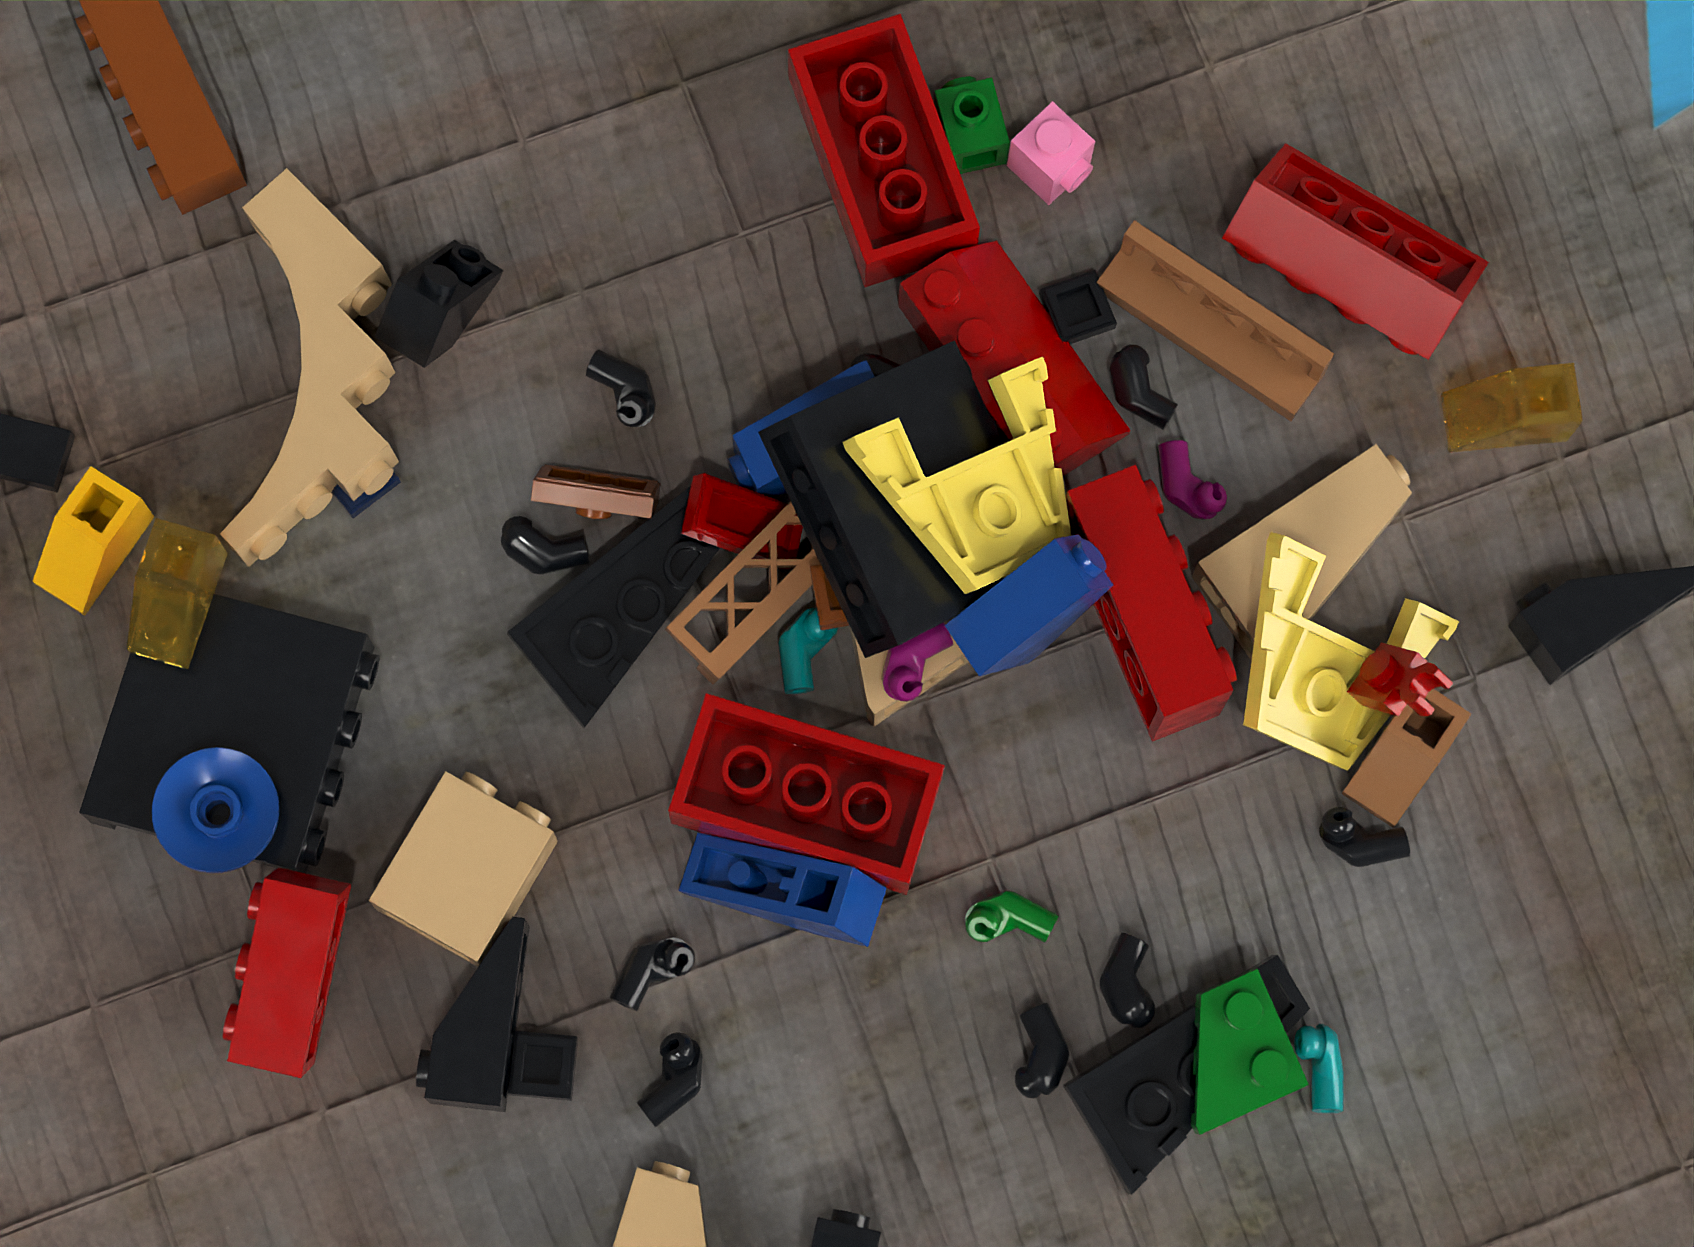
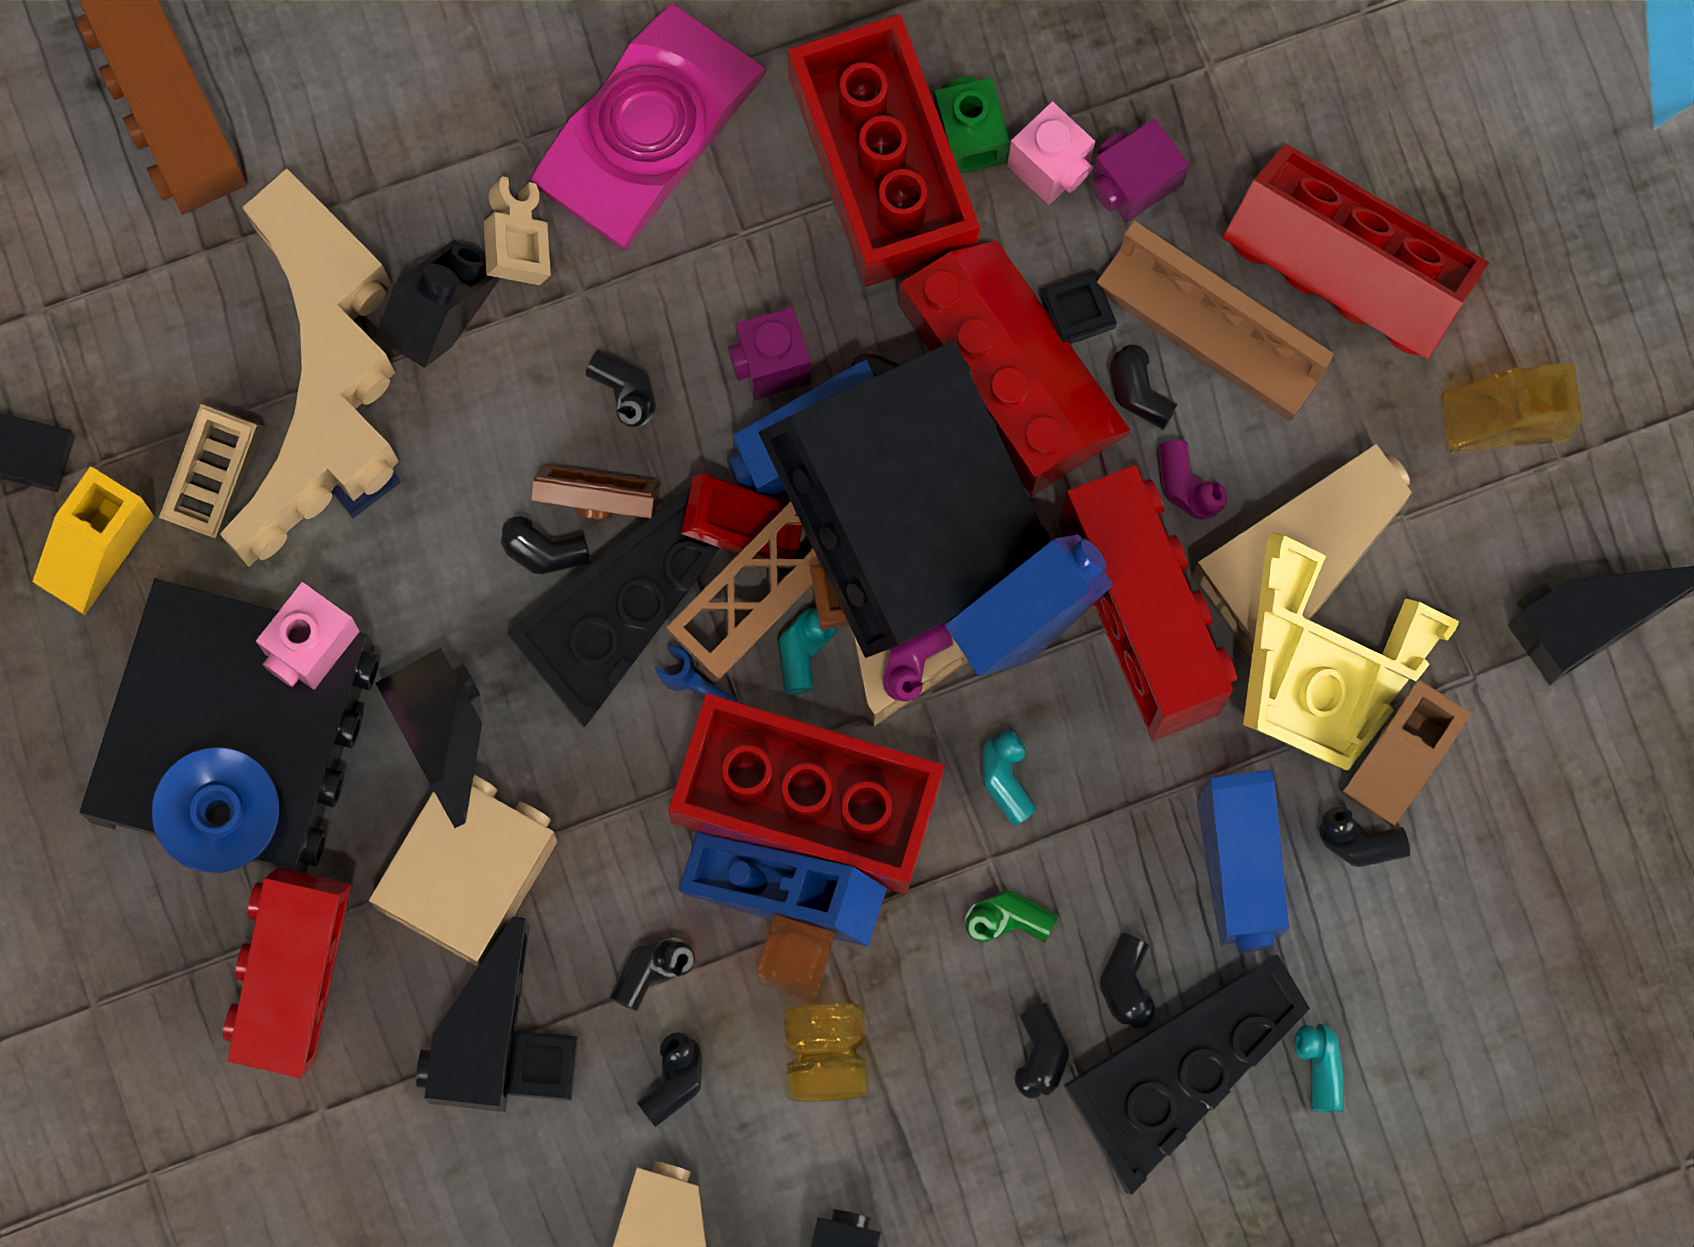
clear yellow slope [127,518,227,669] -> none
light yellow wing [842,356,1071,594] -> none
green wing [1191,968,1309,1135] -> none
red plate [1347,642,1453,717] -> none
none -> tan slope [159,404,265,539]
none -> bright pink brick [256,582,360,690]
none -> black slope [375,647,482,829]
none -> tan plate [484,176,551,285]
none -> dark pink slope [530,3,766,251]
none -> blue hand [655,646,738,702]
none -> magenta brick [728,307,811,400]
none -> clear orange brick [757,915,835,1002]
none -> clear yellow wheel [784,1004,869,1102]
none -> teal arm [982,730,1037,826]
none -> magenta brick [1092,118,1190,223]
none -> blue slope [1196,769,1289,952]

